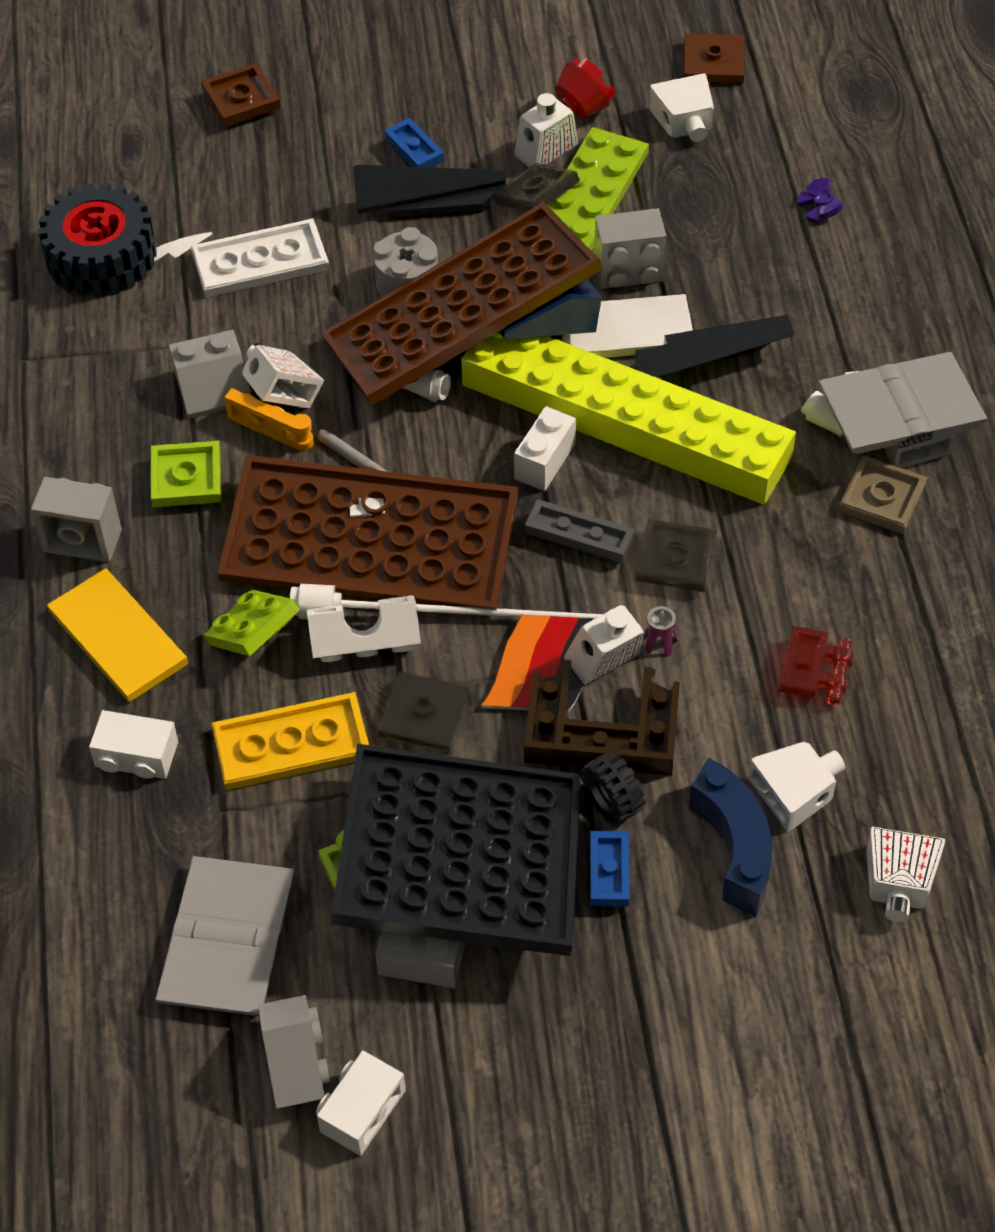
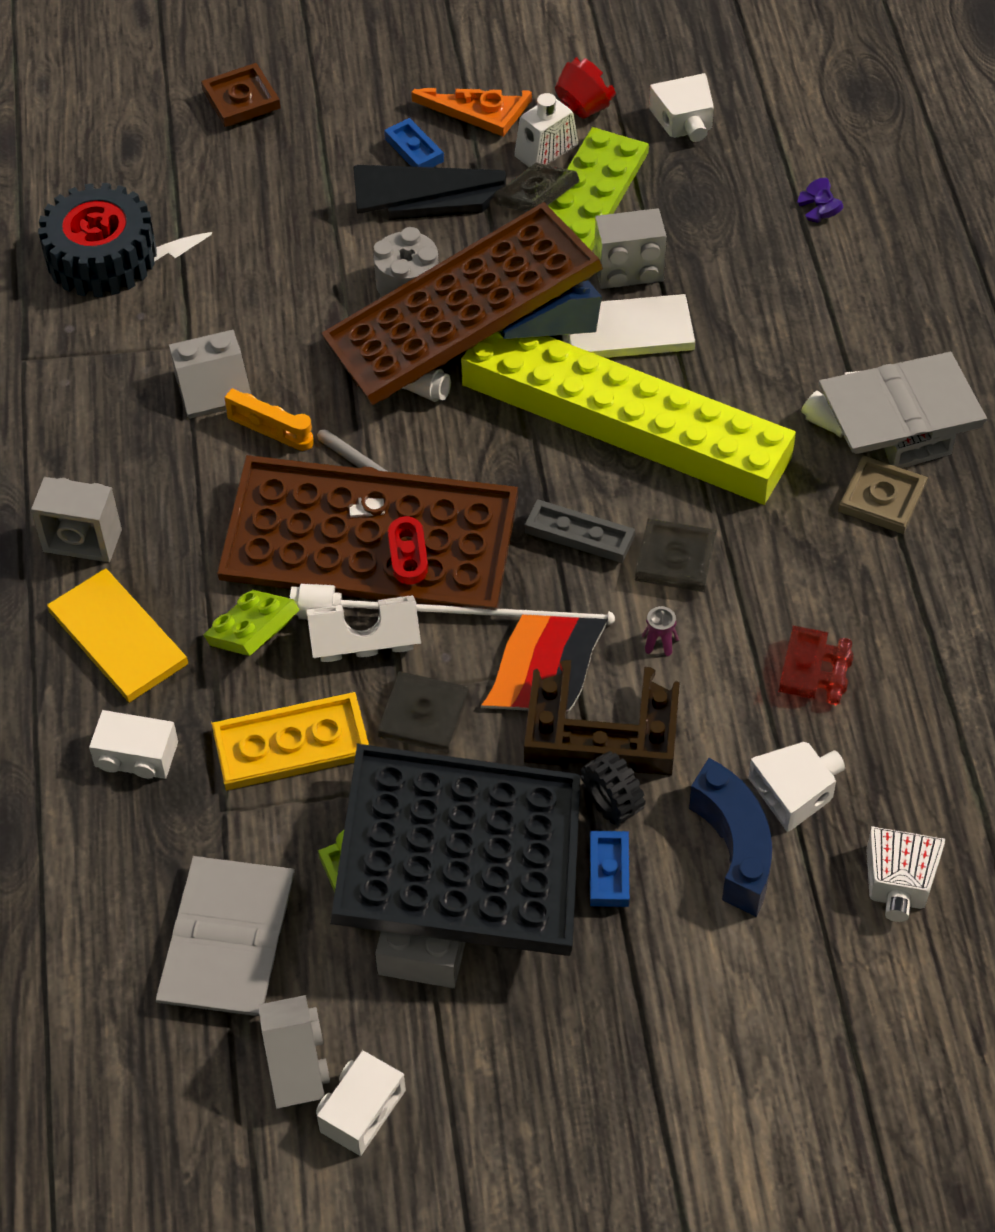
lime plate [151,441,222,507] -> none
white tile [190,219,330,298] -> none
white torso [242,343,324,408] -> none
white brick [514,406,576,491] -> none
white torso [564,605,644,685] -> none
black wedge [634,315,794,378] -> none
reddish brown plate [684,33,744,84] -> none
none -> red plate [388,516,428,585]
none -> orange wing [411,88,532,137]

